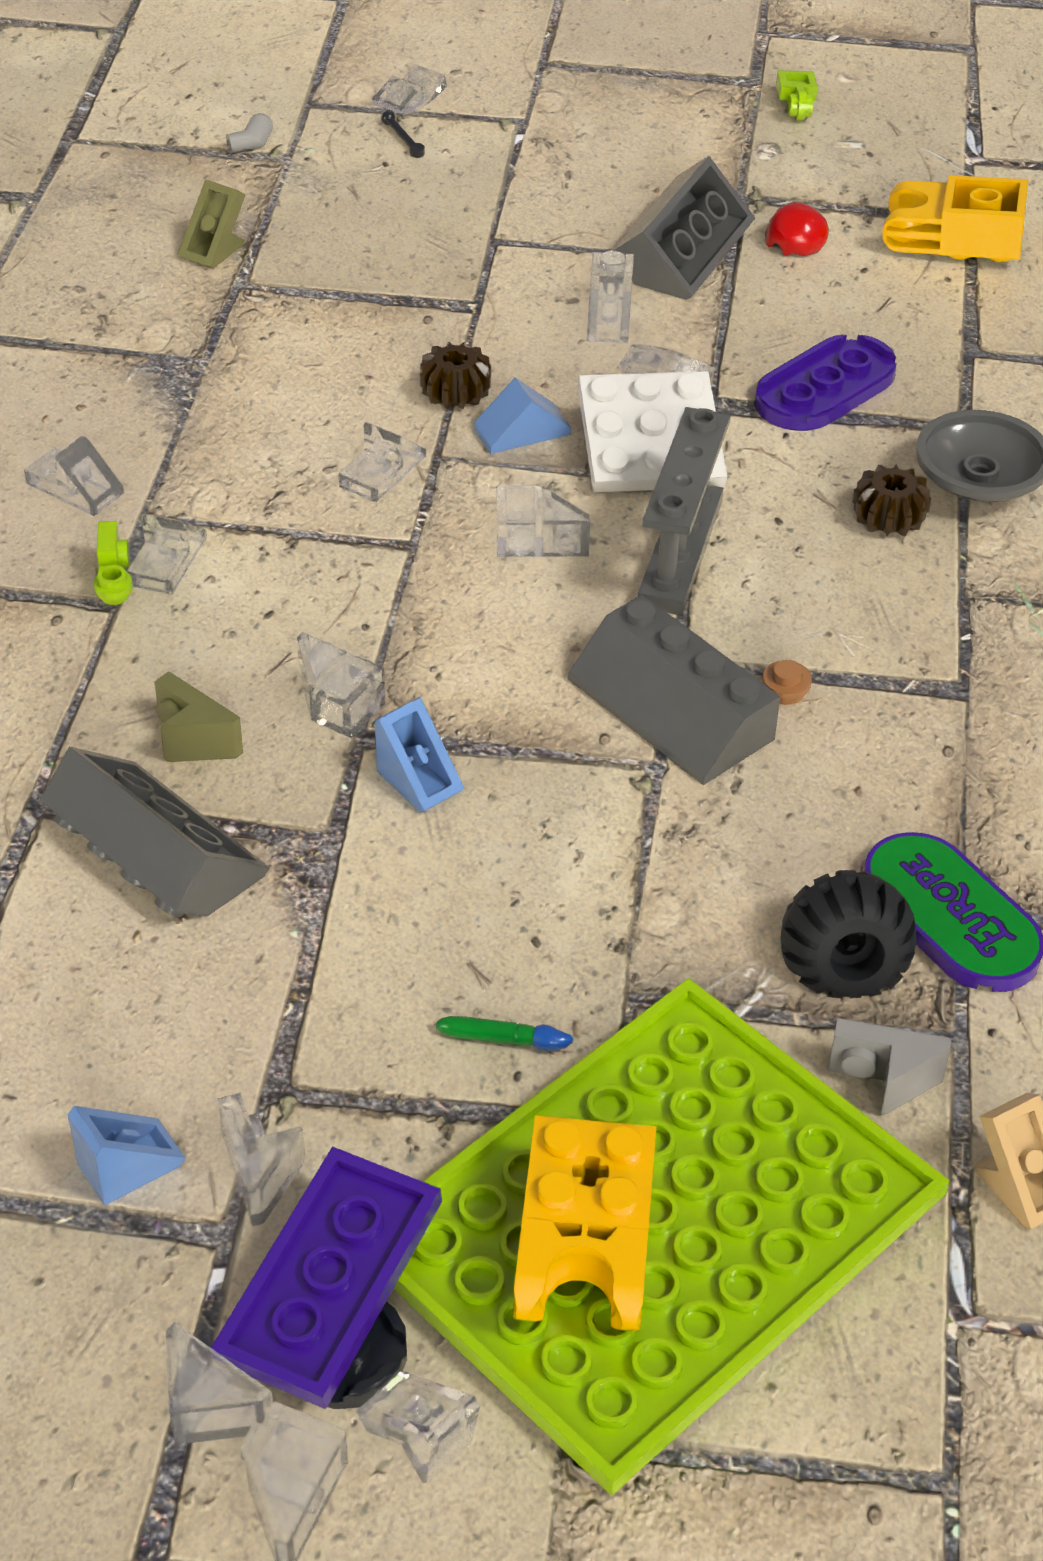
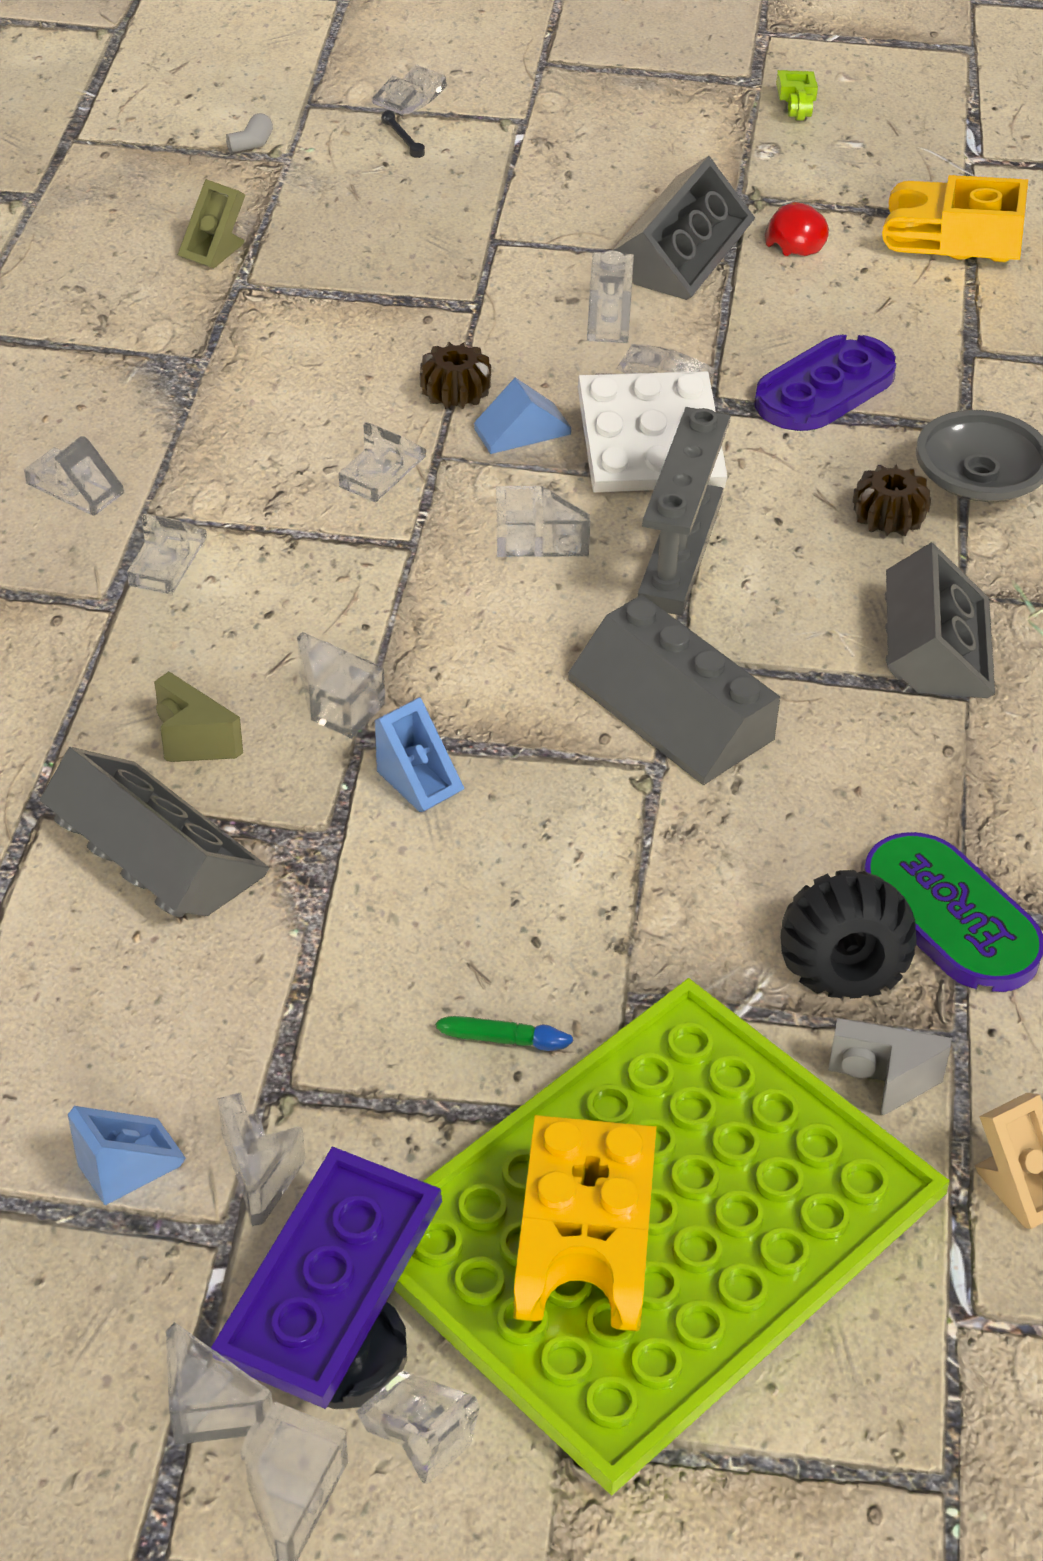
lime plate [94,521,133,605] -> none
medium nougat plate [762,660,812,705] -> none
none -> dark grey slope [885,542,995,698]

